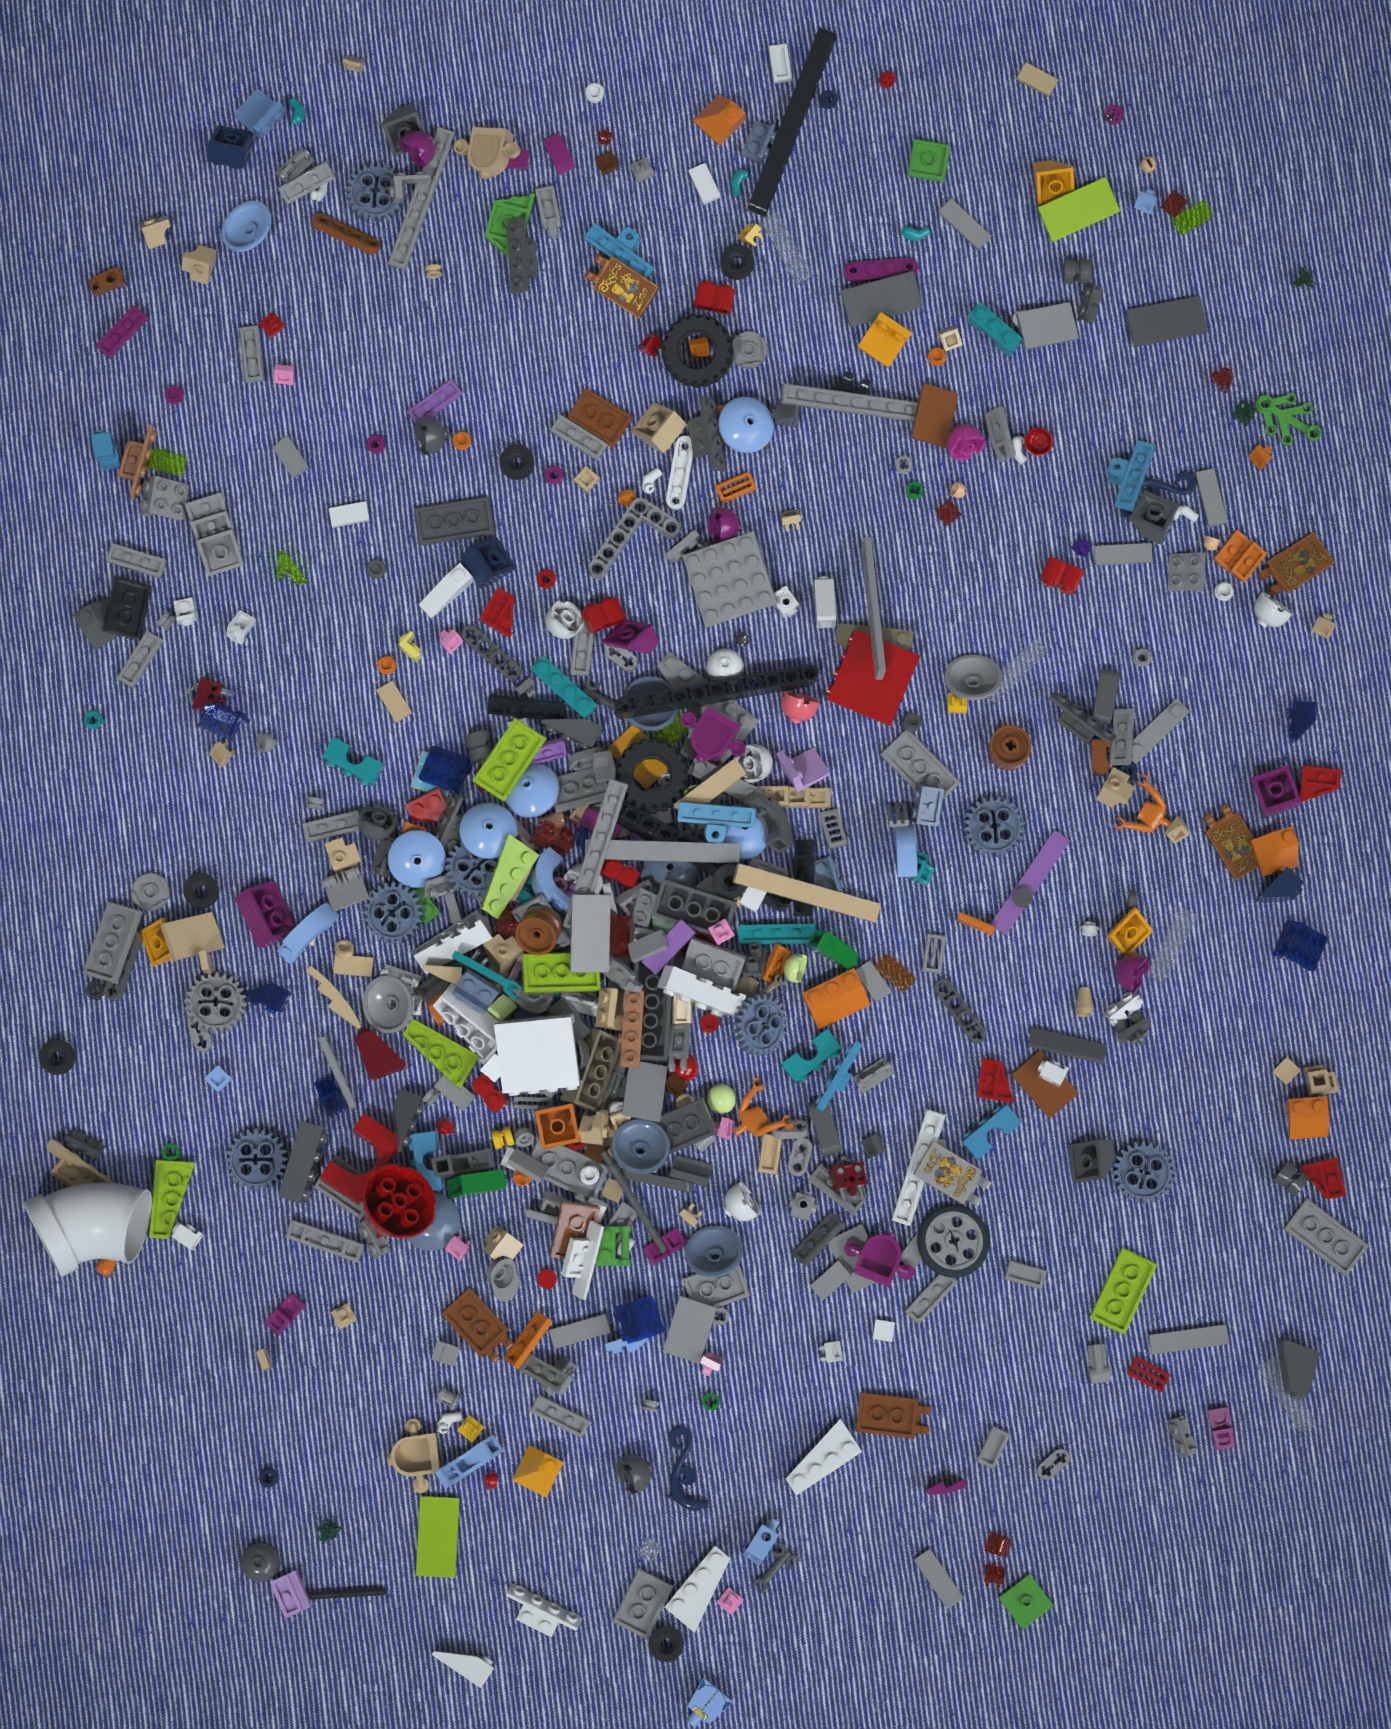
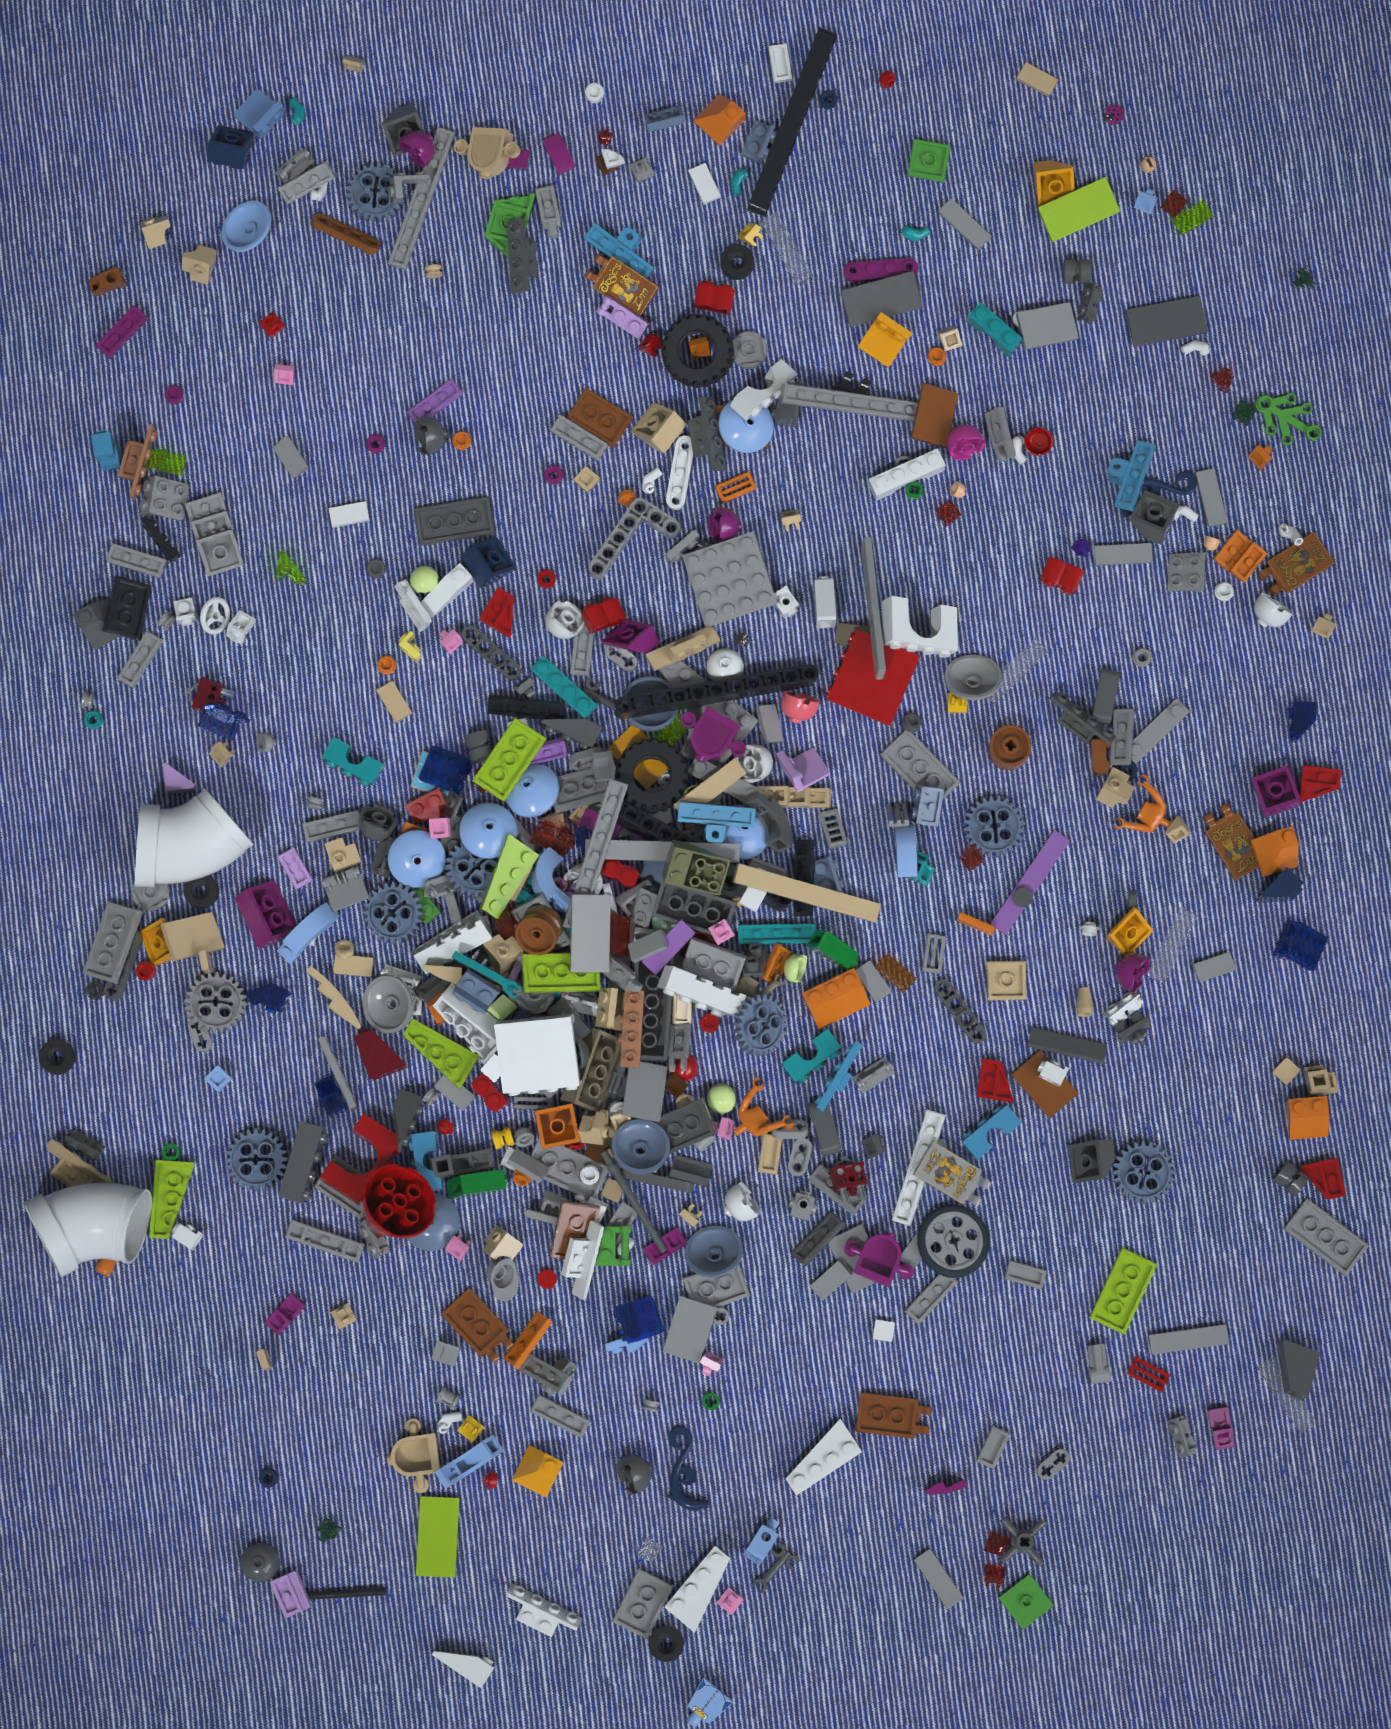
light grey tile [239,325,264,383] -> none
black tyre [500,444,534,480] -> none
light grey tile [549,1314,611,1349] -> none
white tile [819,1341,843,1363] -> none
none -> light grey bush [81,691,94,710]
none -> white cylinder [135,788,254,888]
none -> red tile [136,961,156,981]
none -> black hinge [141,515,180,564]
none -> lavender slope [163,762,198,795]
none -> white piece [200,597,230,635]
none -> lavender plate [277,847,313,890]
none -> white hinge [394,579,432,632]
none -> yellowish green hair [410,565,439,593]
none -> bright pink tile [429,818,451,839]
none -> lavender plate [596,295,650,339]
none -> white tile [601,149,625,169]
none -> sand blue bracket [644,105,685,132]
none -> tan bracket [646,626,720,671]
none -> olive slope [662,840,731,896]
none -> white arch [730,359,798,421]
none -> light grey tile [756,704,784,744]
none -> white arch [868,448,946,501]
none -> white arch [882,596,958,658]
none -> clear red slope [960,846,984,872]
none -> tan plate [987,961,1027,1001]
none -> dark grey bar [998,1517,1046,1566]
none -> white arm [1181,340,1210,356]
none -> light grey tile [1193,952,1236,983]
none -> white arm [1278,523,1303,546]

